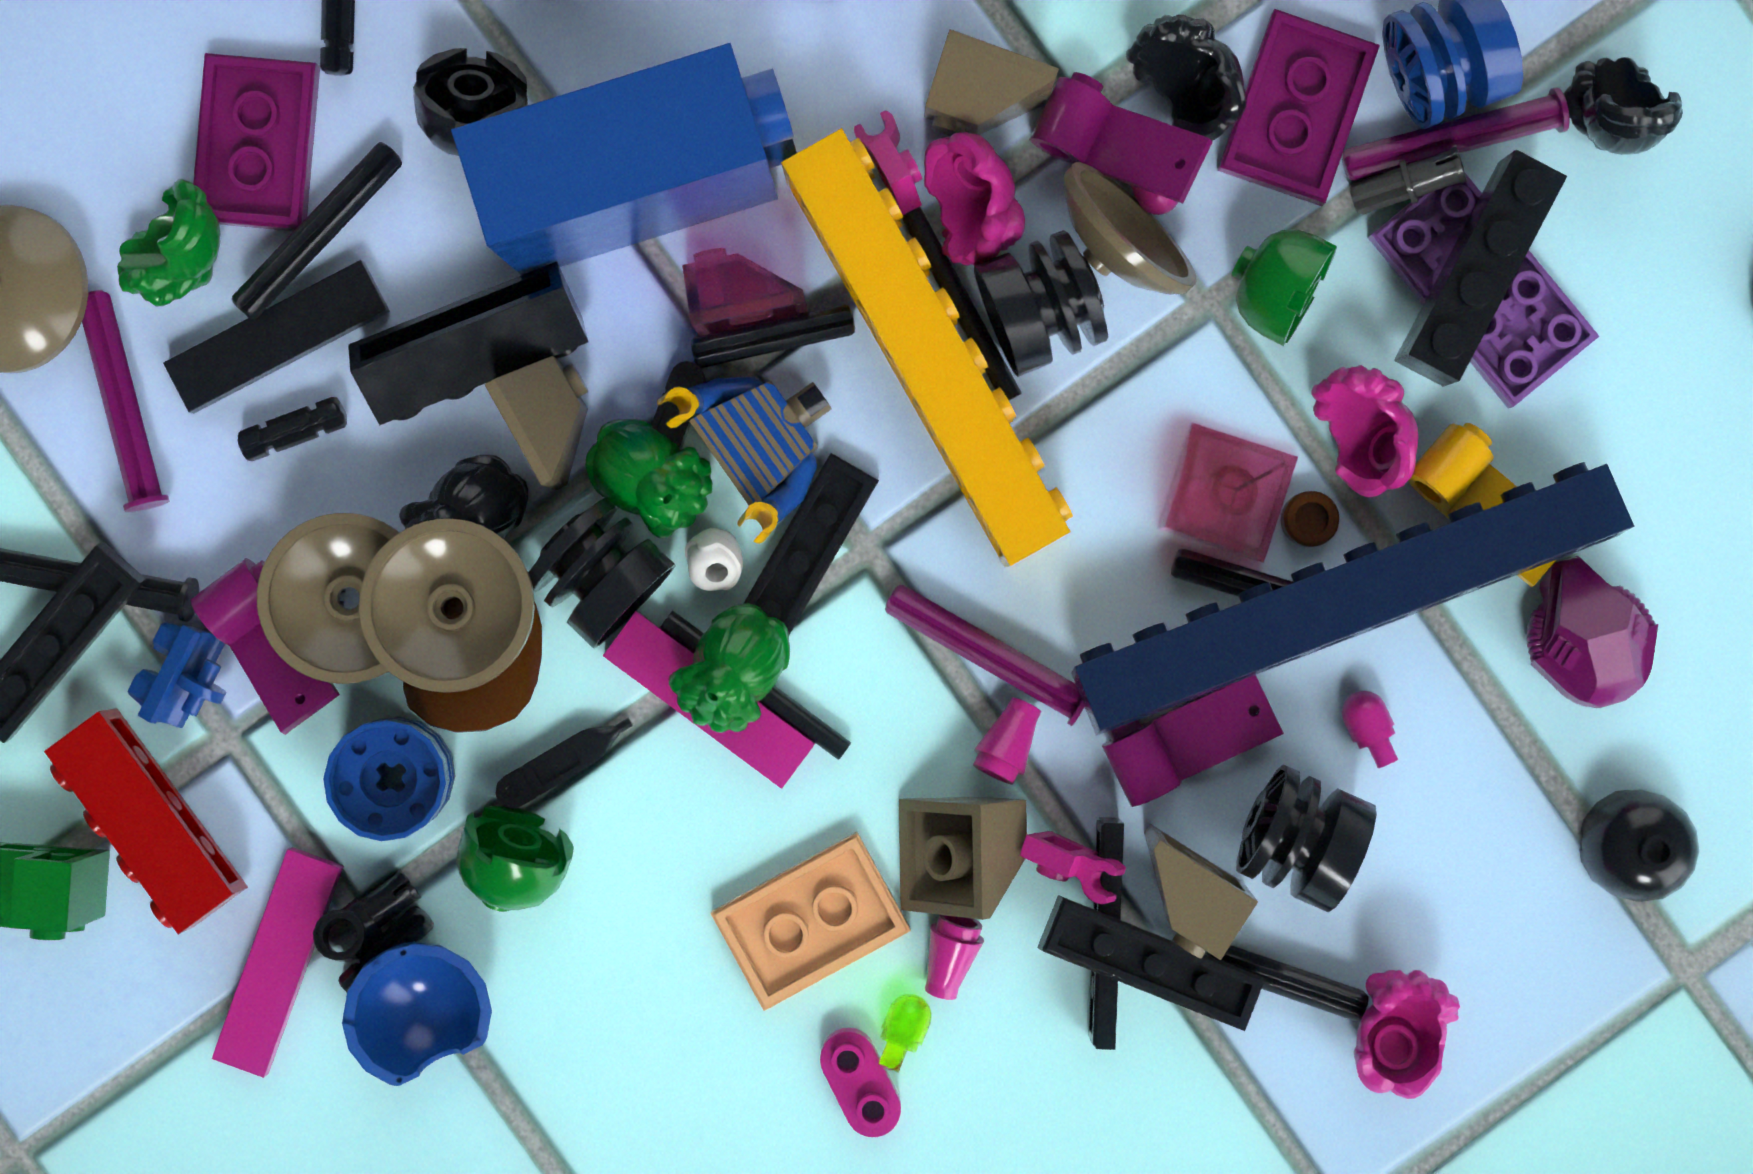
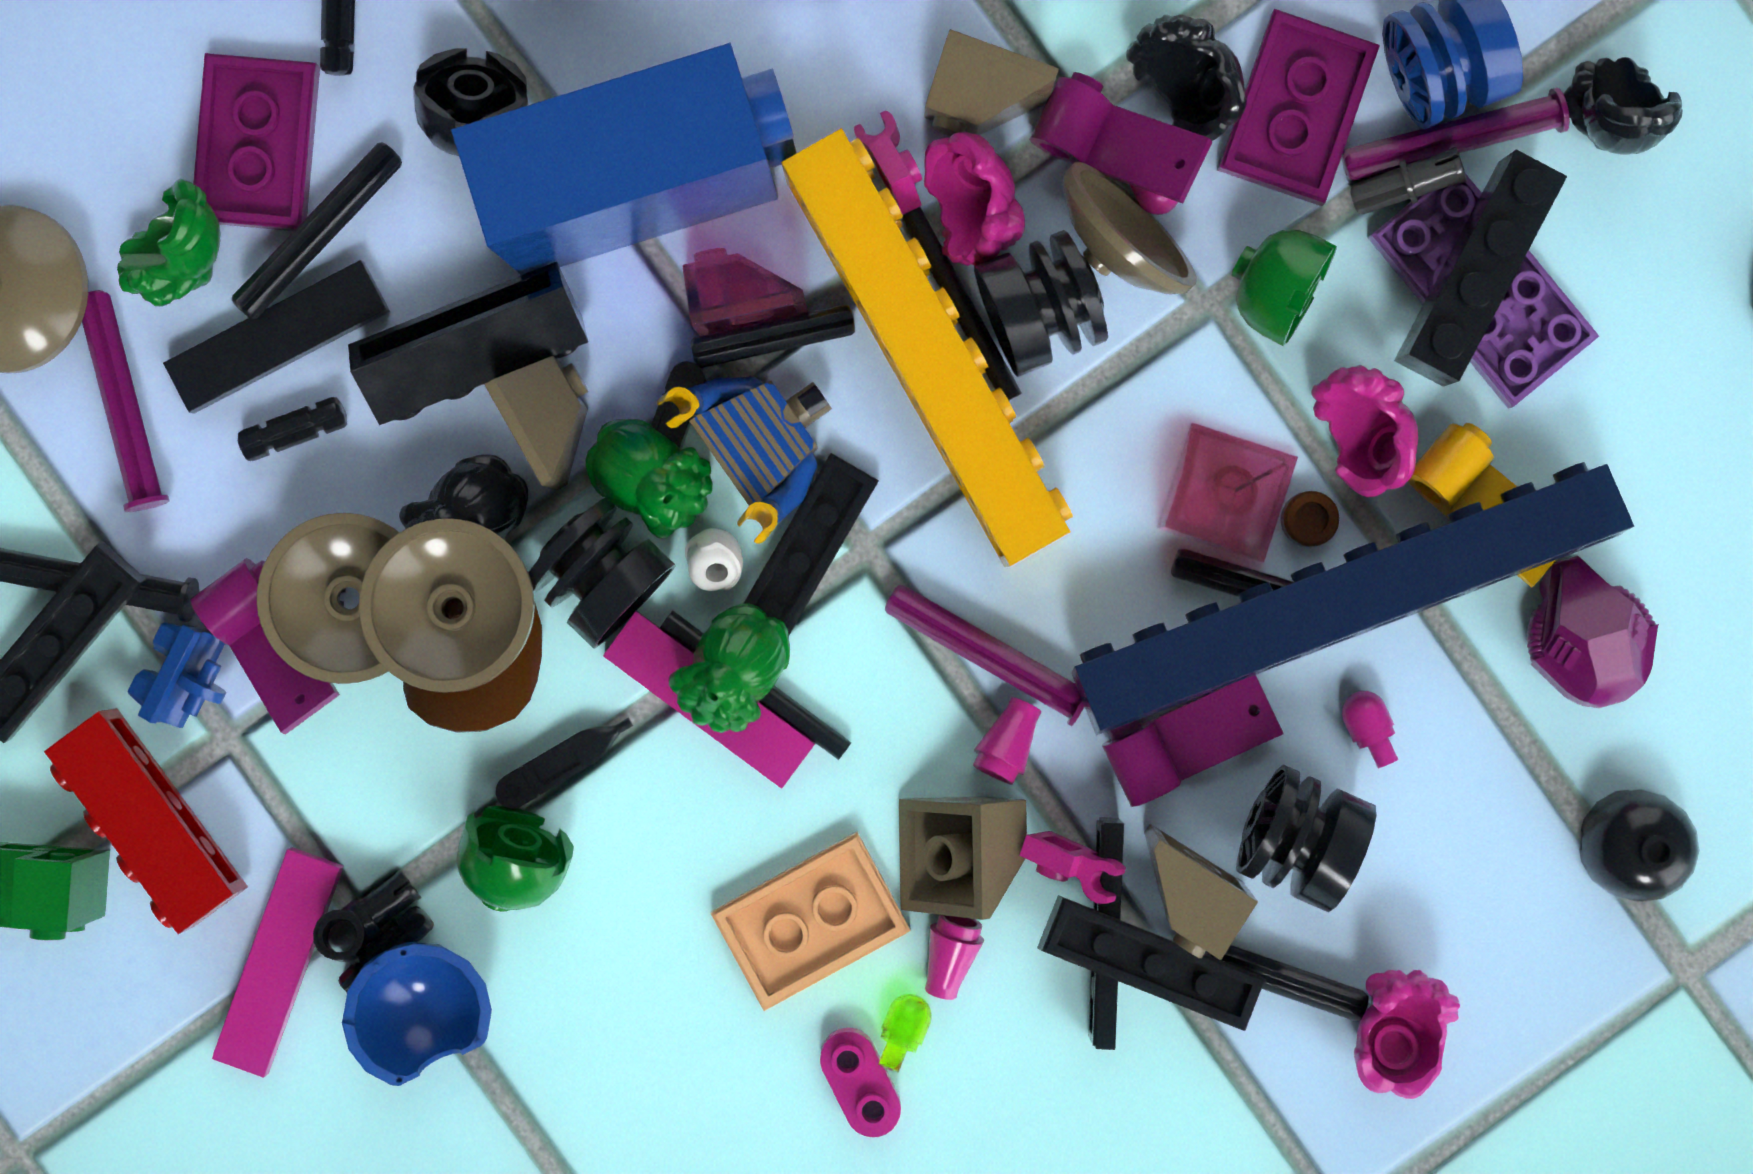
blue wheel [323,716,456,842] -> none

